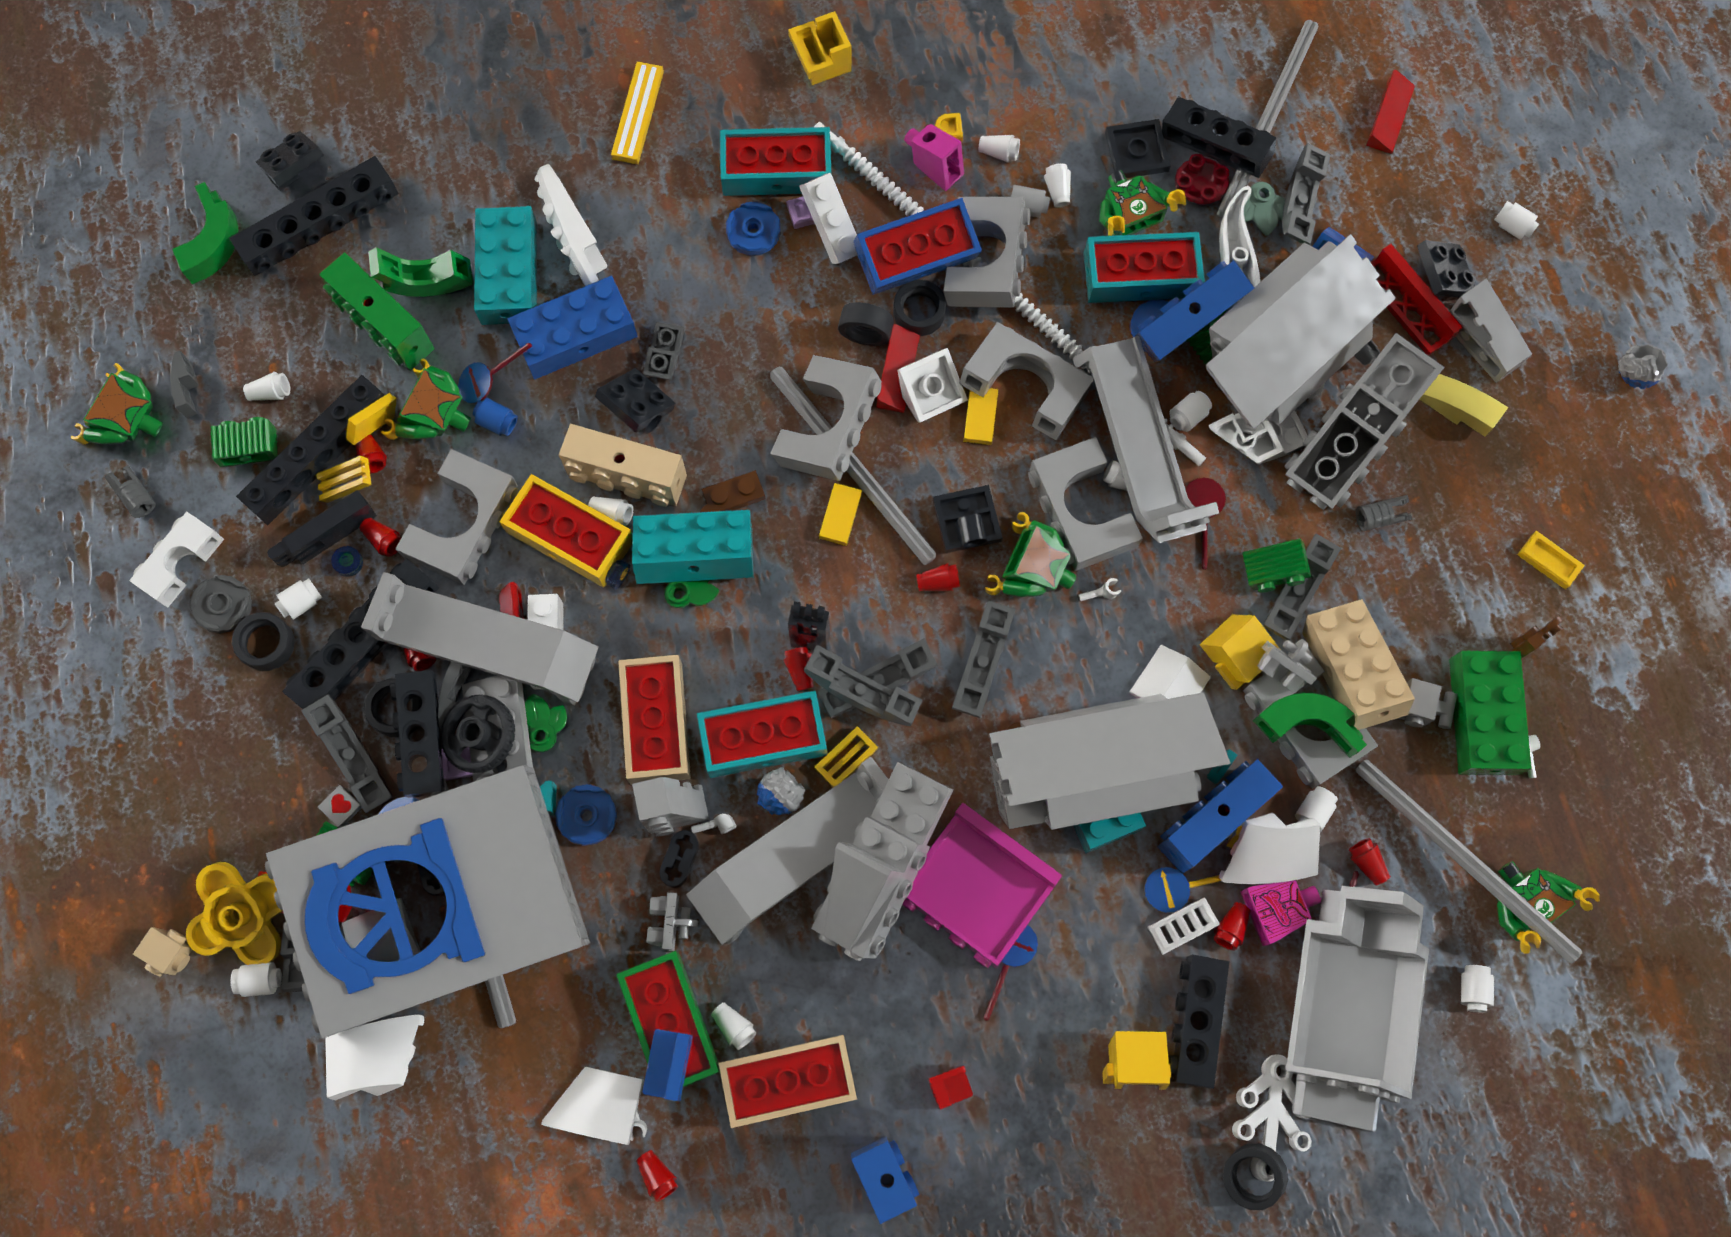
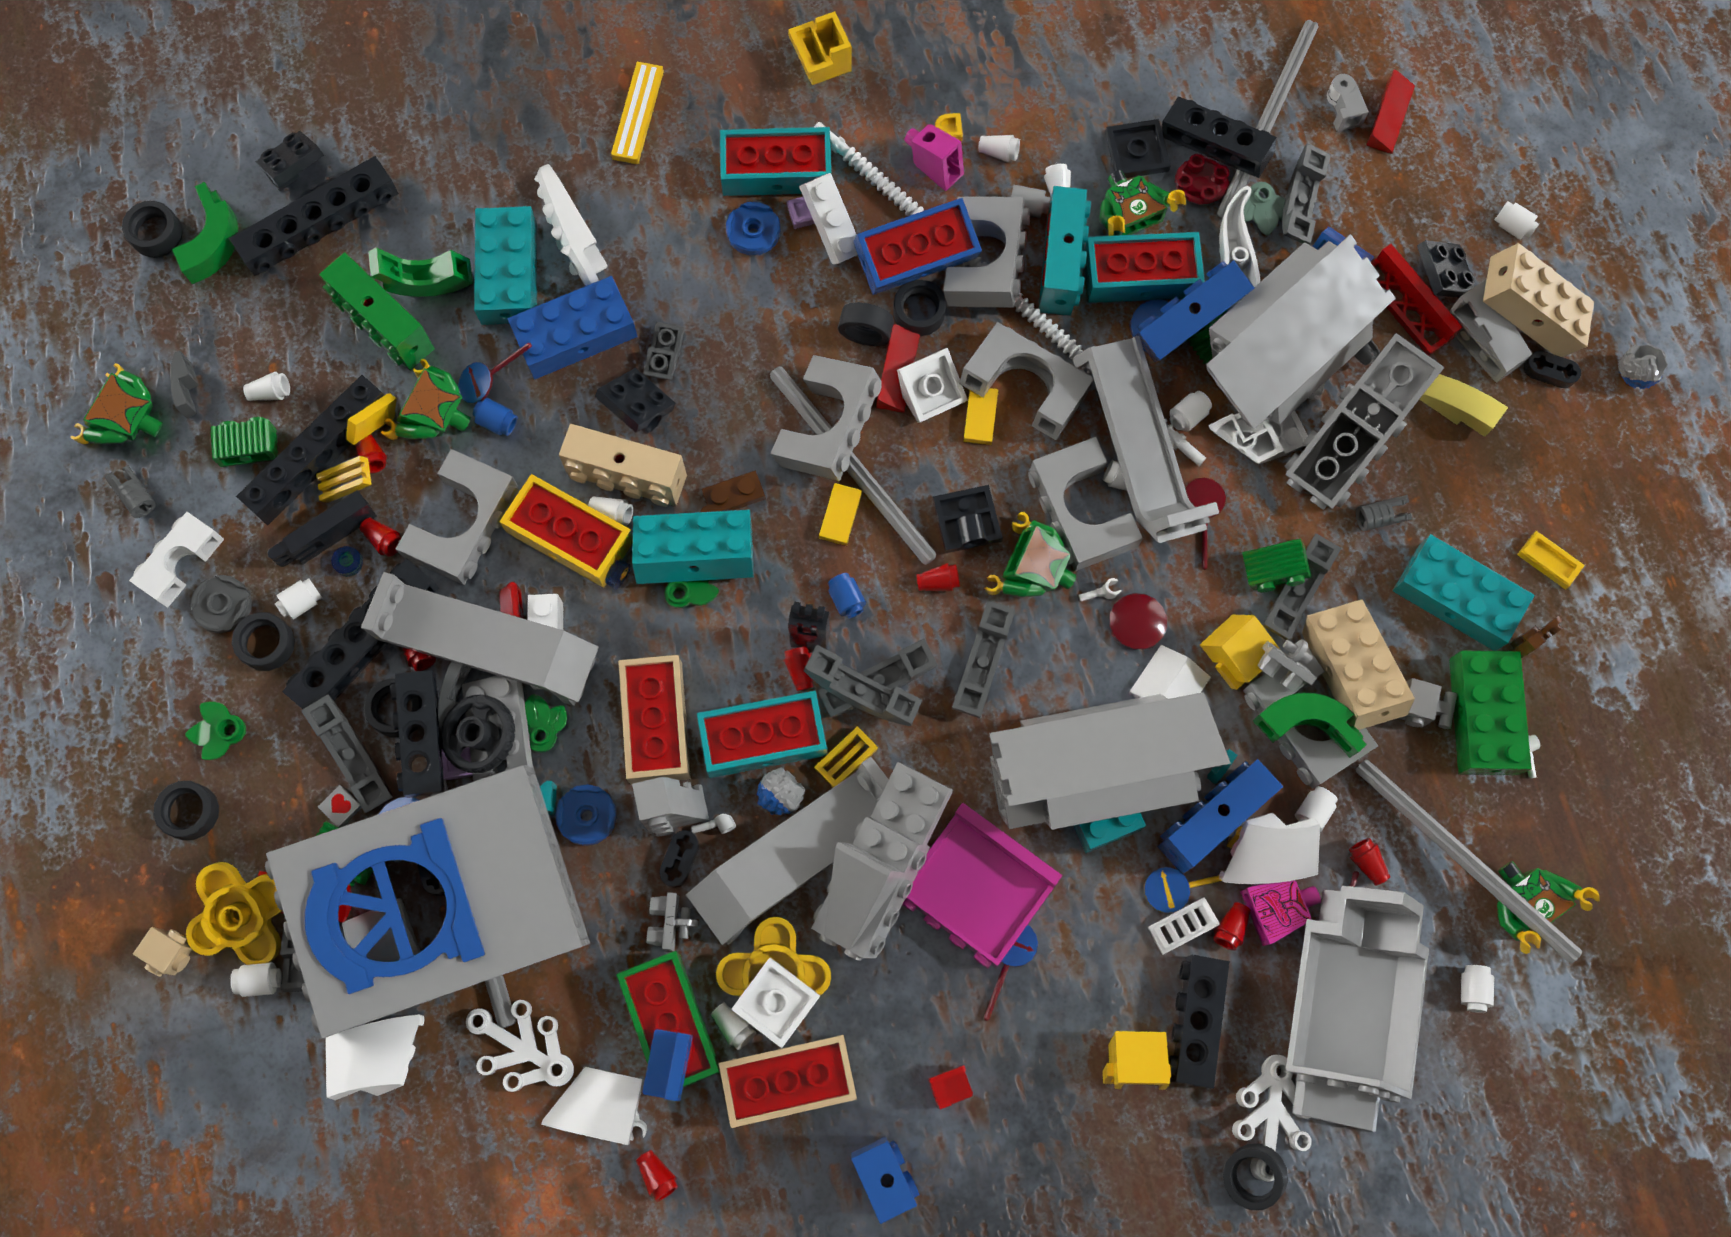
none -> black tyre [122,201,182,257]
none -> black tyre [153,781,219,840]
none -> green plate [185,702,246,760]
none -> white plant [466,1000,574,1092]
none -> yellow plant [716,917,831,996]
none -> white plate [731,957,820,1048]
none -> blue brick [827,573,866,618]
none -> teal brick [1038,186,1091,316]
none -> dark red dish [1110,593,1167,649]
none -> light grey leg [1327,74,1369,132]
none -> teal brick [1392,534,1535,651]
none -> tan brick [1483,243,1594,357]
none -> black beam [1524,351,1581,388]

